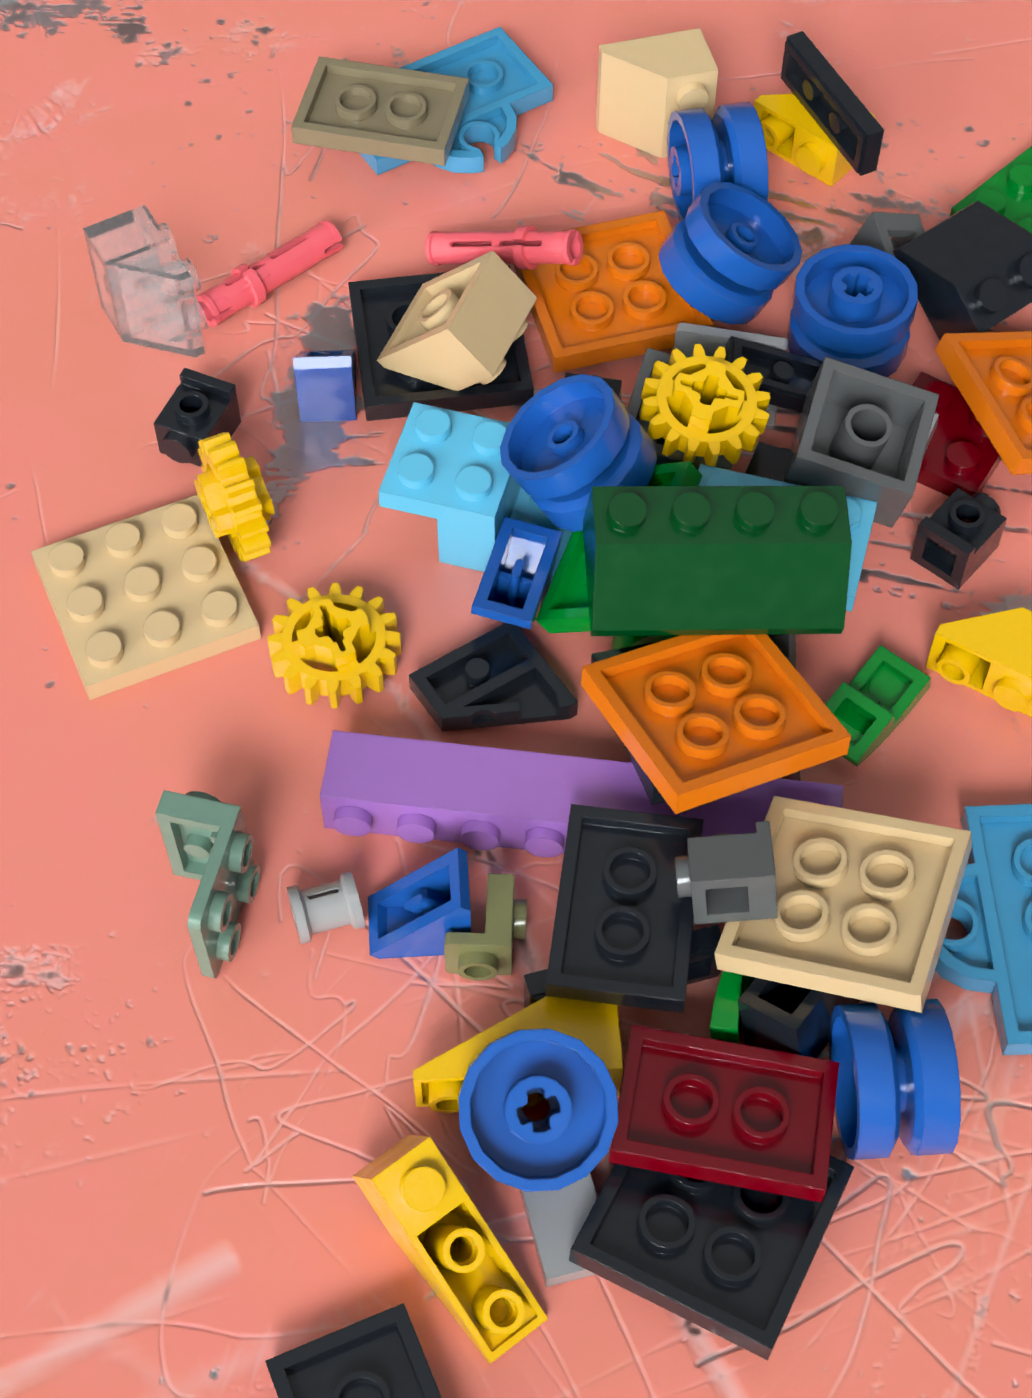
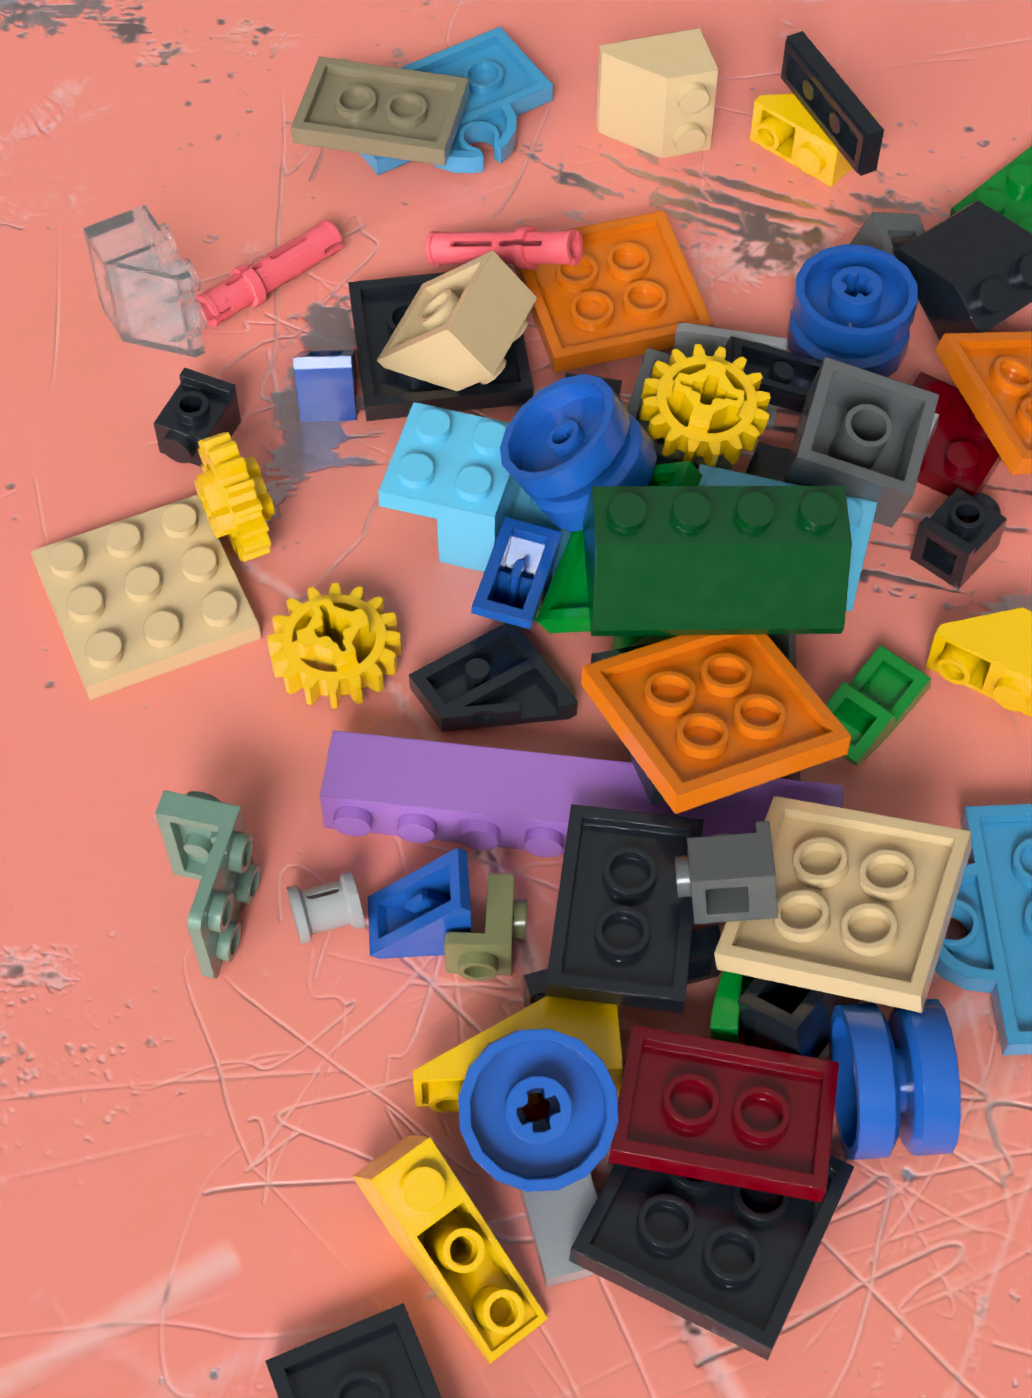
blue wheel [658,182,802,325] -> none
blue wheel [667,101,768,221] -> none

